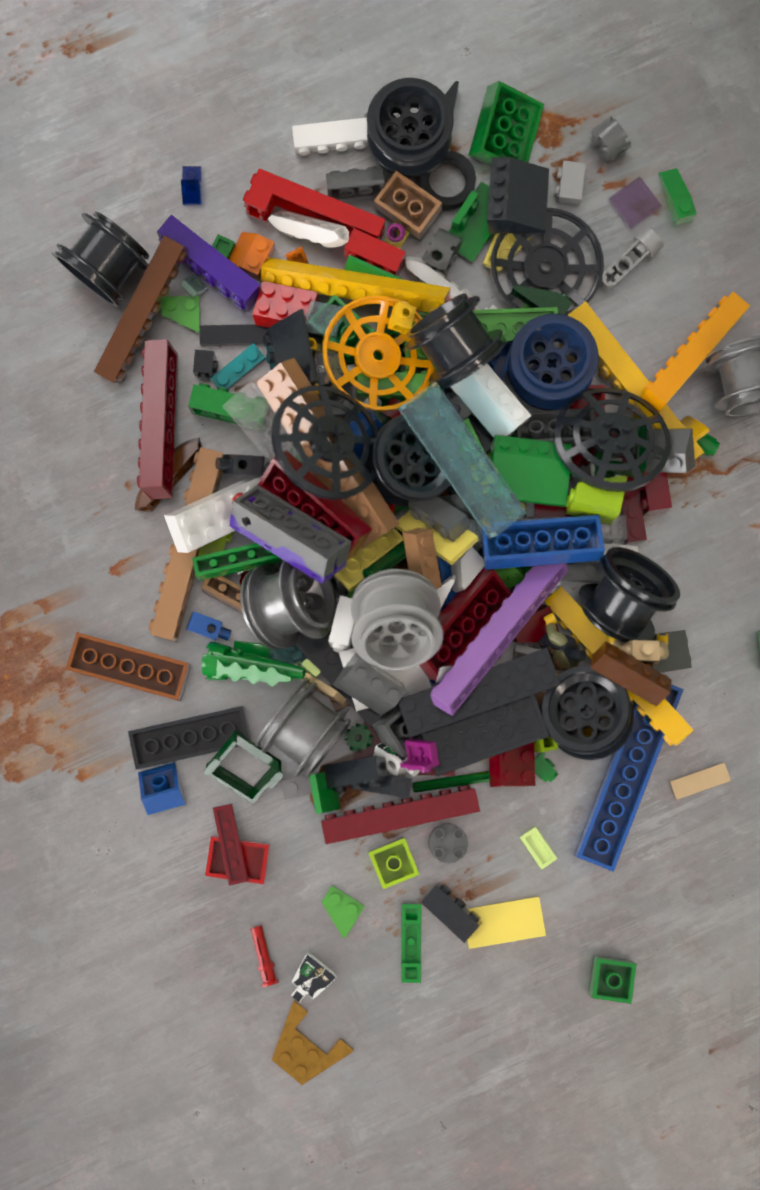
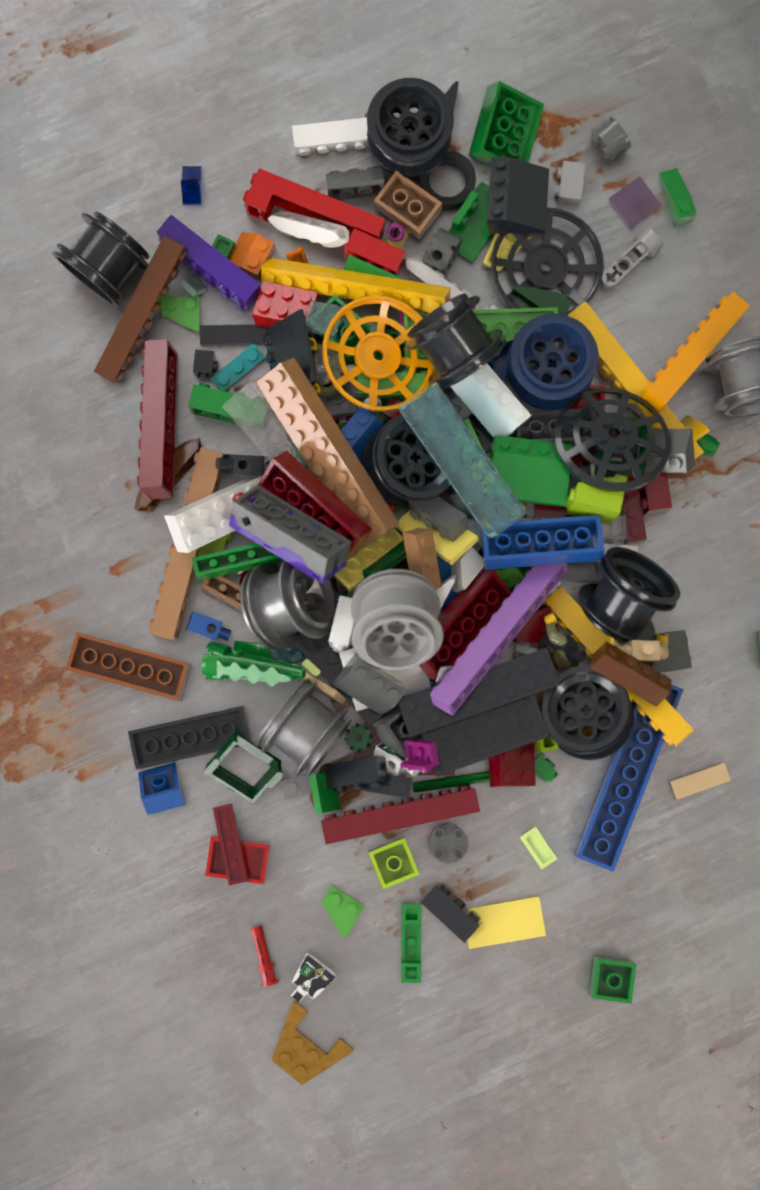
black dish [271,386,379,500] -> none
yellow brick [387,301,417,334] -> none

